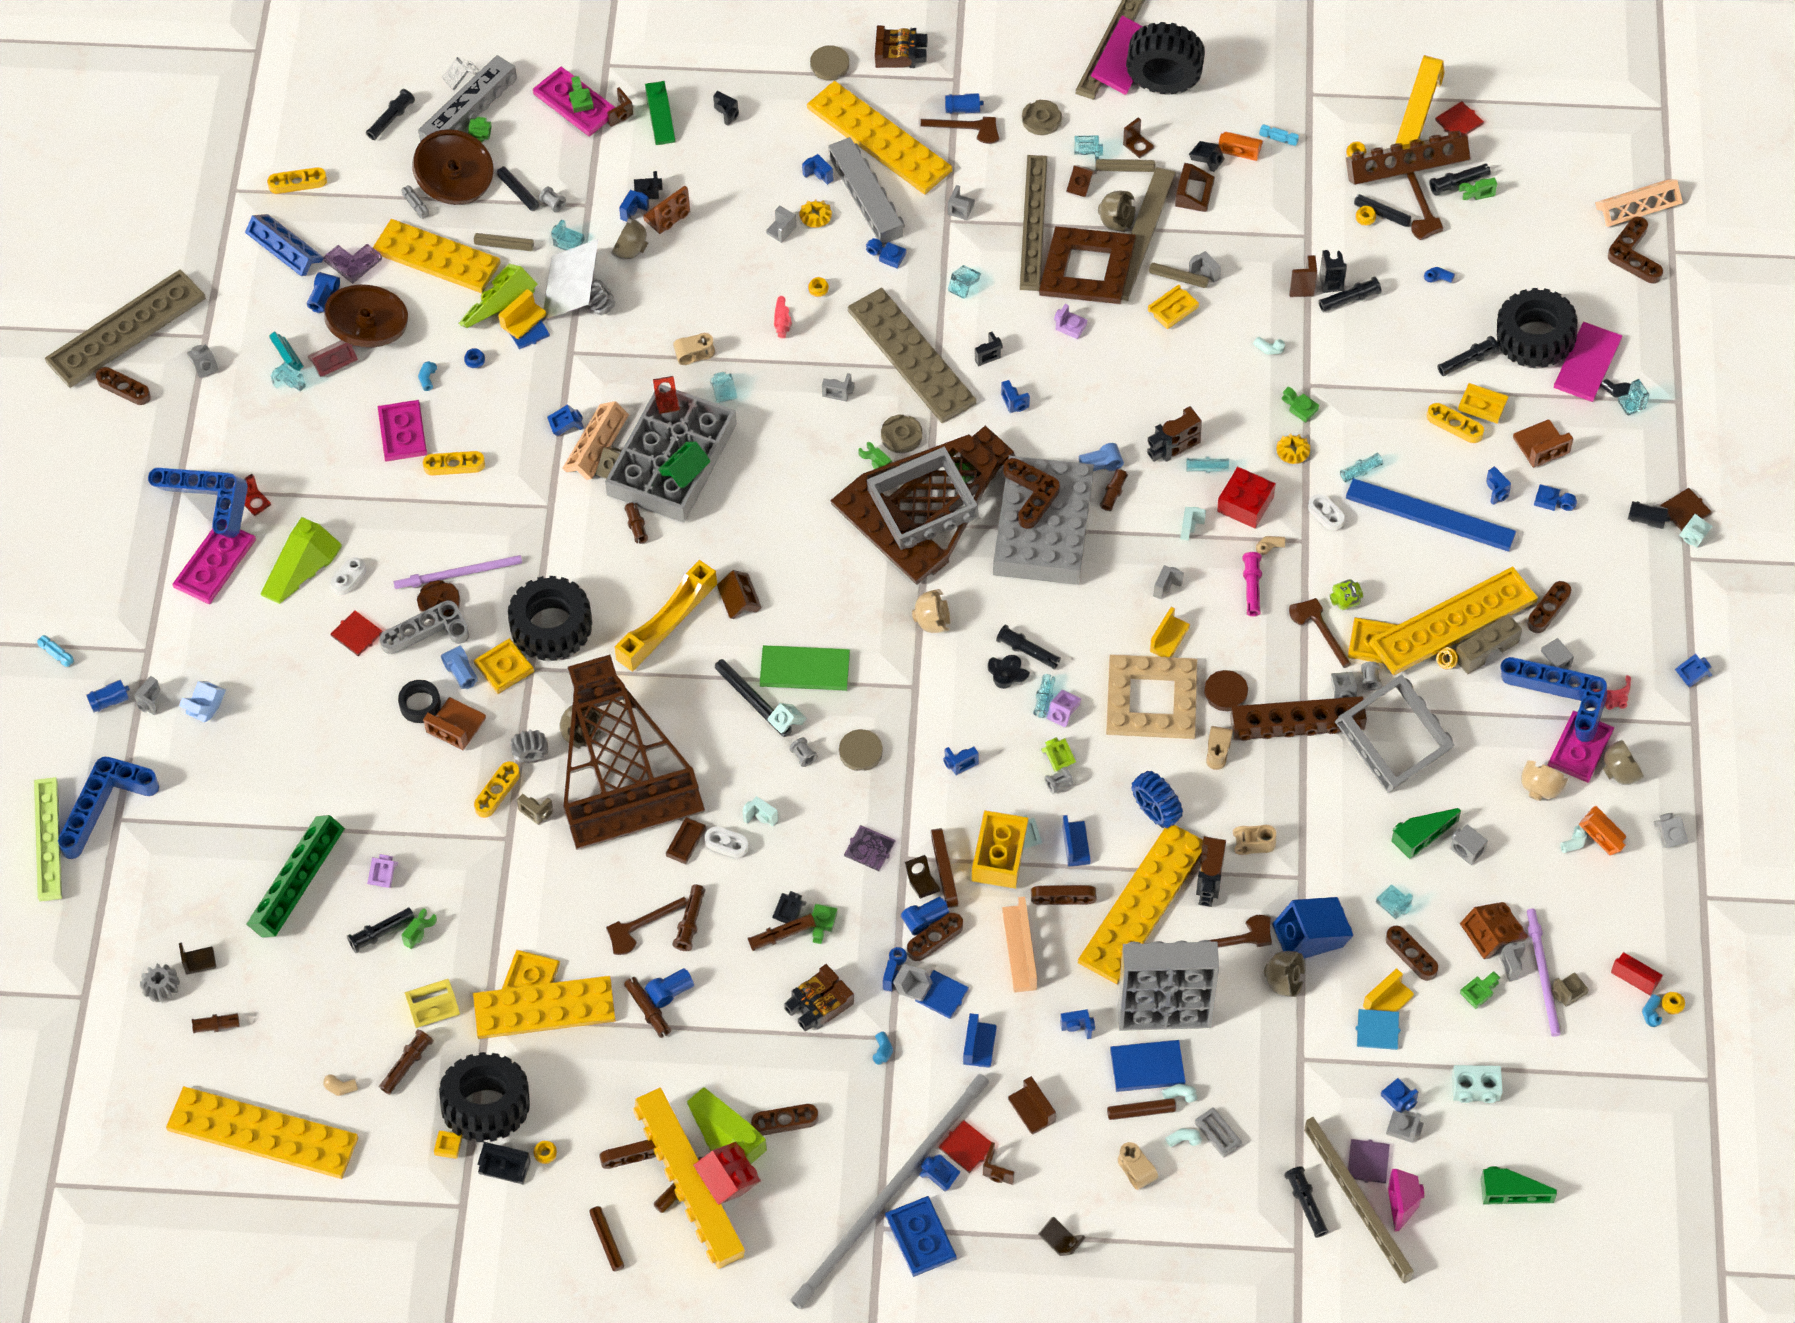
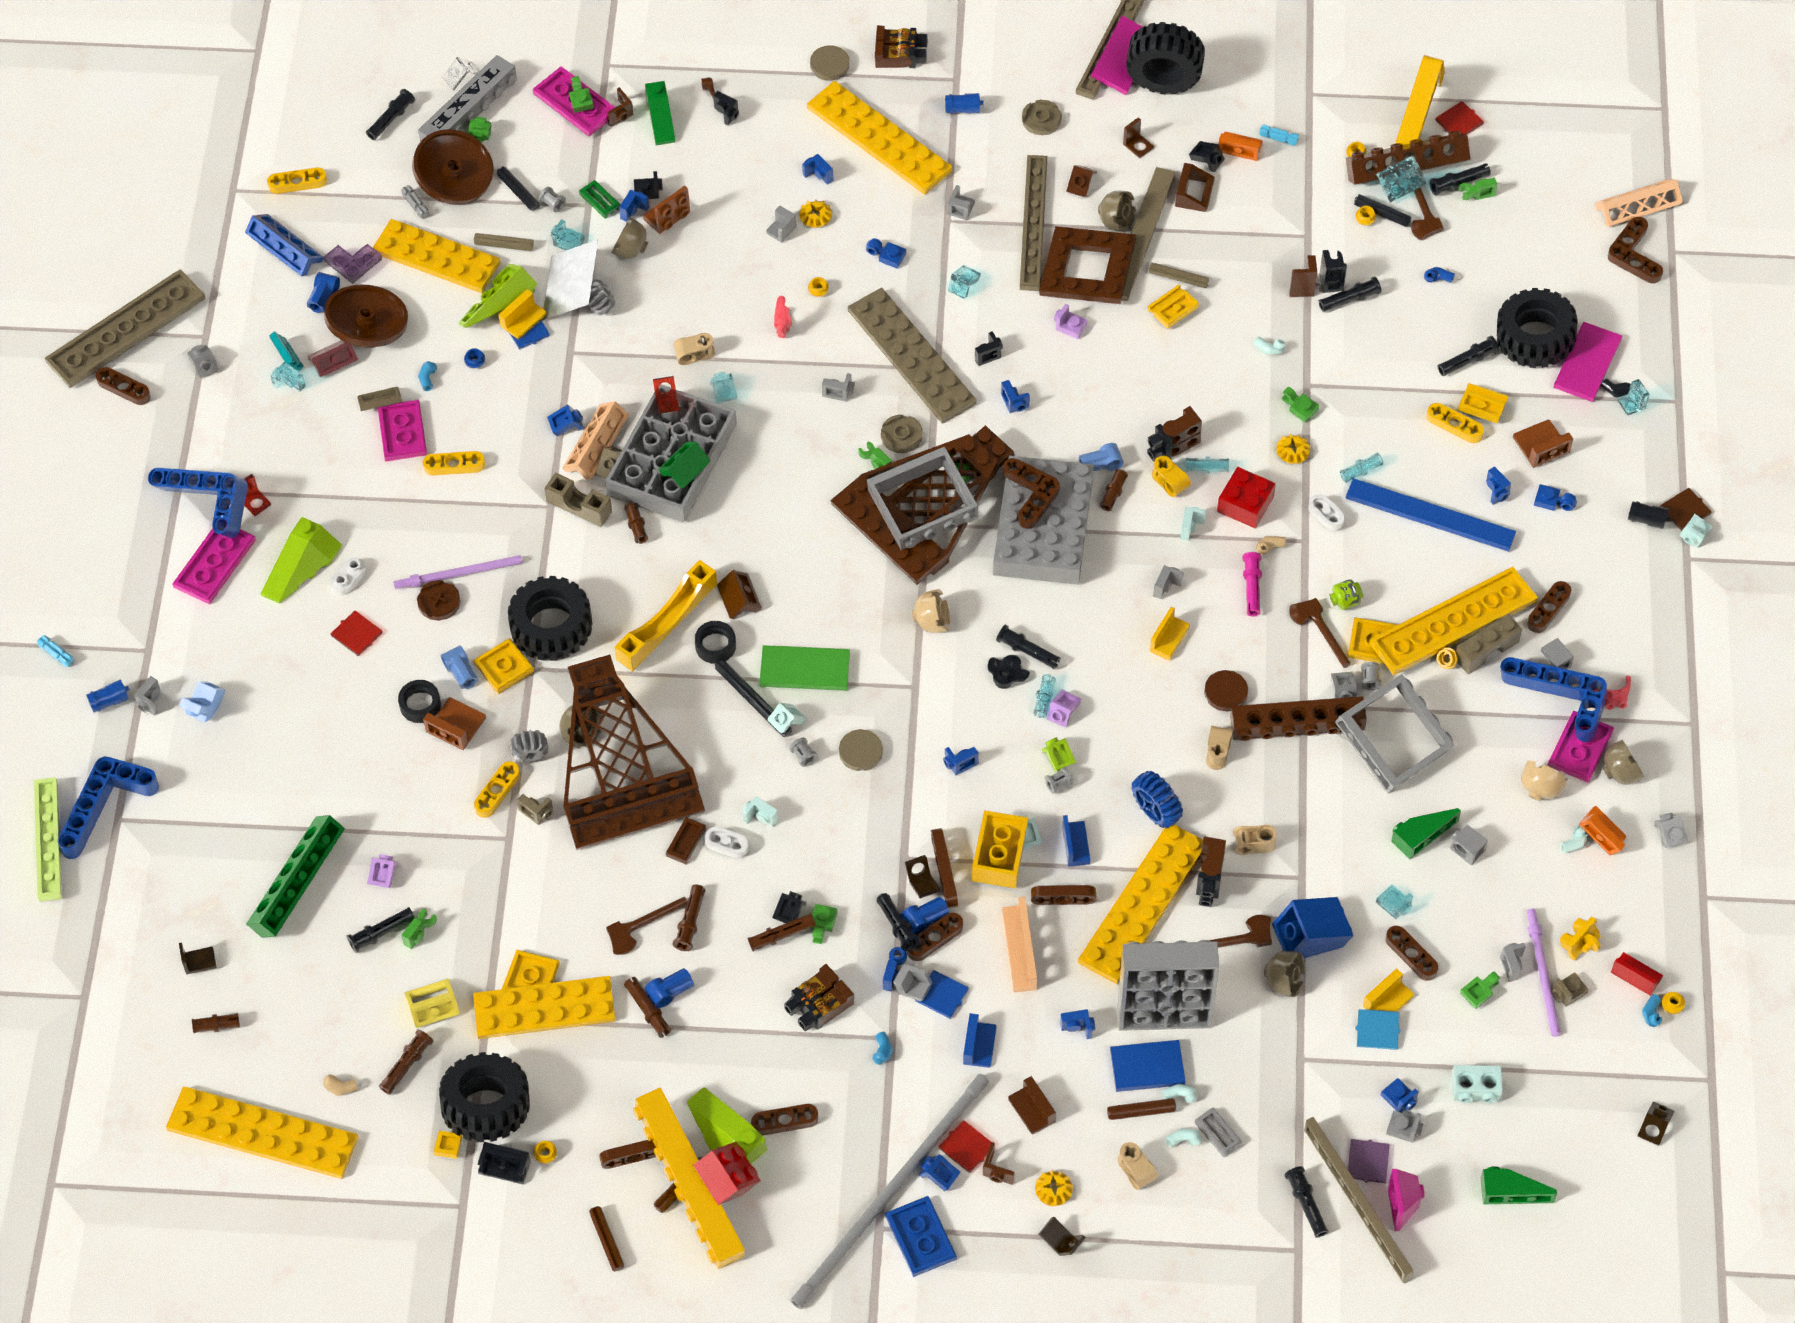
light grey gear [140,963,180,1003] -> none
light grey beam [379,601,469,654] -> none
light grey brick [828,137,905,244] -> none
clear purple piece [844,825,896,871] -> none
reddish brown piece [921,116,1000,144] -> none
clear light blue bracket [1074,135,1103,162] -> none
dark tan axle [1095,159,1155,172] -> none
tan plate [1106,655,1197,739] -> none
light grey bracket [1189,251,1221,283] -> none
dark orange bracket [1459,902,1528,959] -> none
blue bracket [1675,654,1713,688] -> none
none -> dark tan tile [357,387,402,411]
none -> dark tan arch [544,472,612,527]
none -> green tile [579,180,620,219]
none -> black tyre [695,621,736,664]
none -> reddish brown hand [701,77,715,98]
none -> black pin [876,893,920,951]
none -> yellow gear [1035,1169,1073,1206]
none -> yellow piece [1152,456,1191,497]
none -> clear light blue brick [1376,155,1427,202]
none -> yellow hips [1560,916,1601,961]
none -> dark brown bracket [1637,1101,1675,1146]

